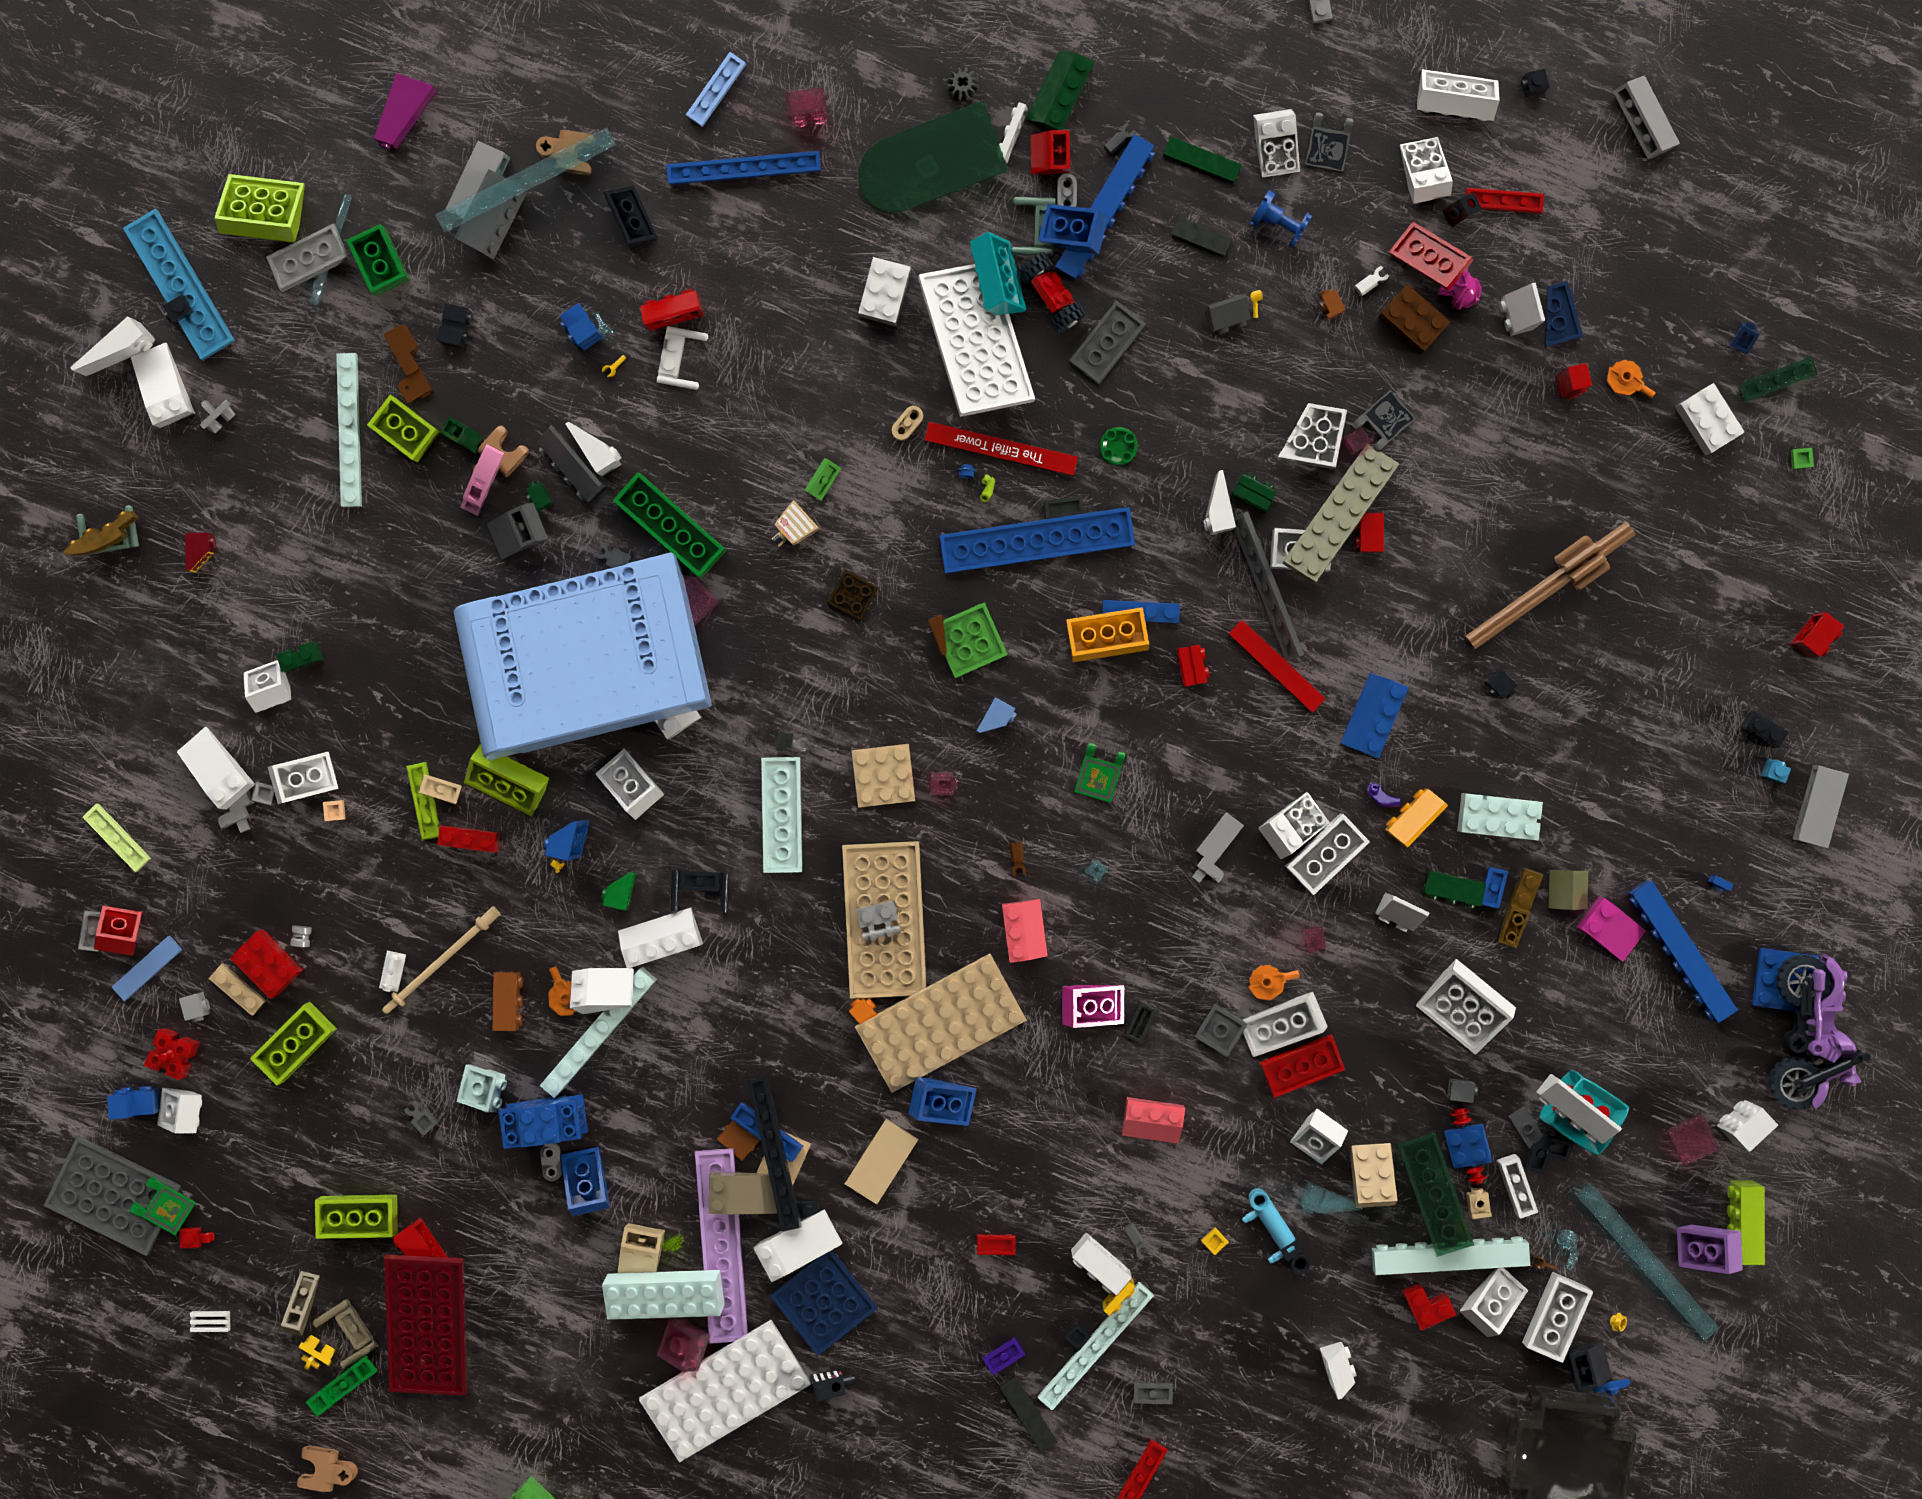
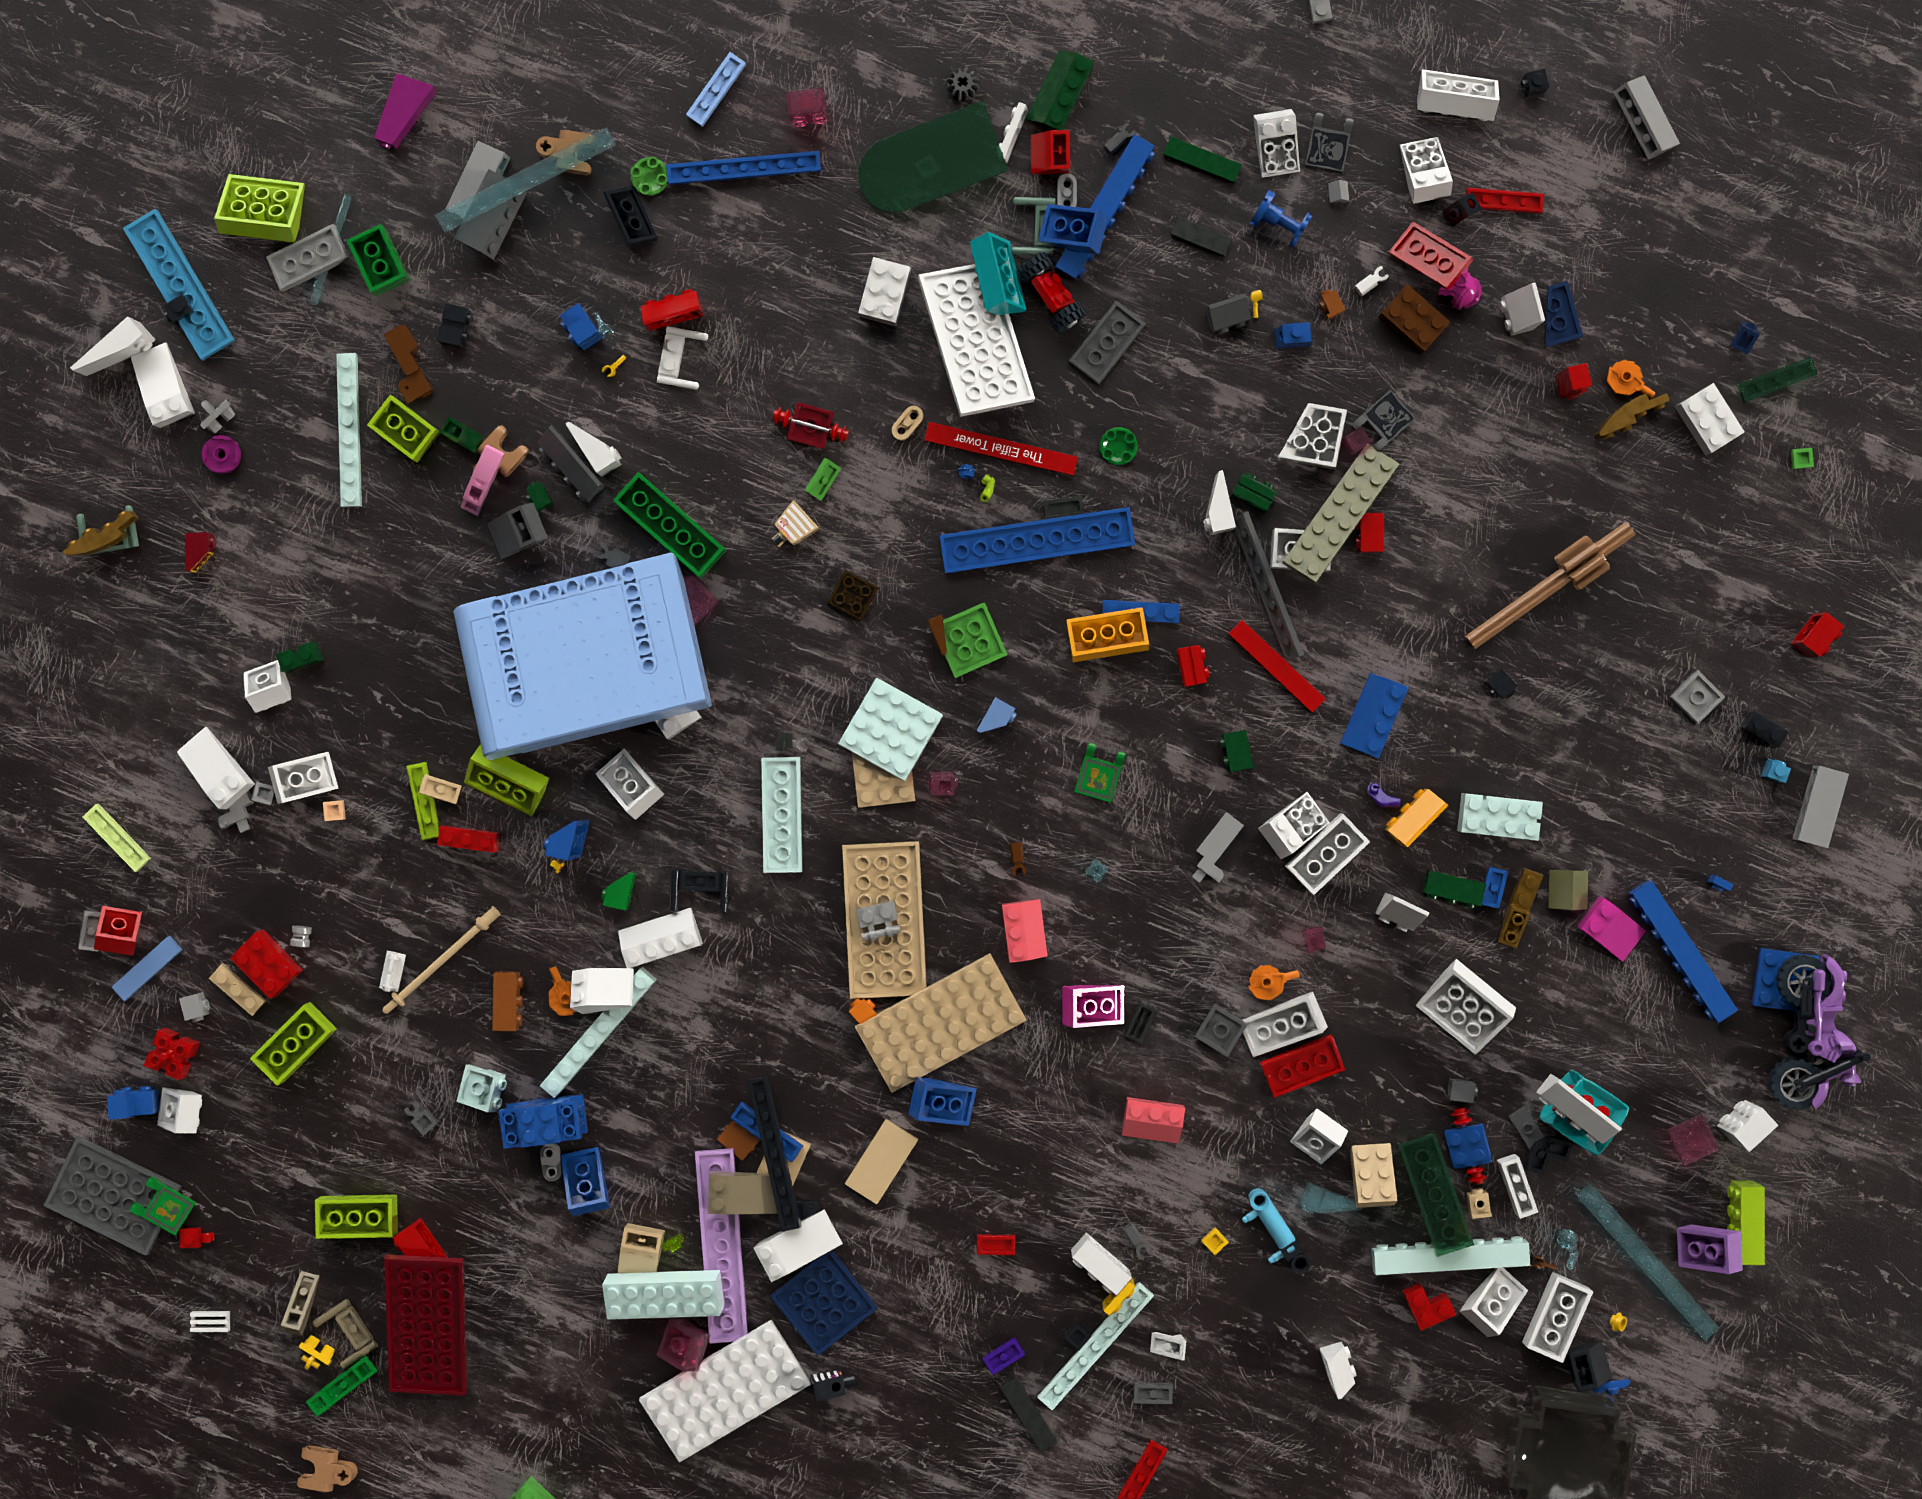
none -> magenta plate [201,435,241,474]
none -> bright green dish [630,157,668,196]
none -> dark red plate [772,402,849,450]
none -> light aqua plate [838,678,943,781]
none -> white slope [1150,1332,1186,1360]
none -> dark green brick [1219,730,1254,772]
none -> blue torso [1274,322,1312,349]
none -> light grey slope [1328,180,1349,203]
none -> pearl gold slope [1595,394,1670,440]
none -> light grey tile [1669,670,1725,724]

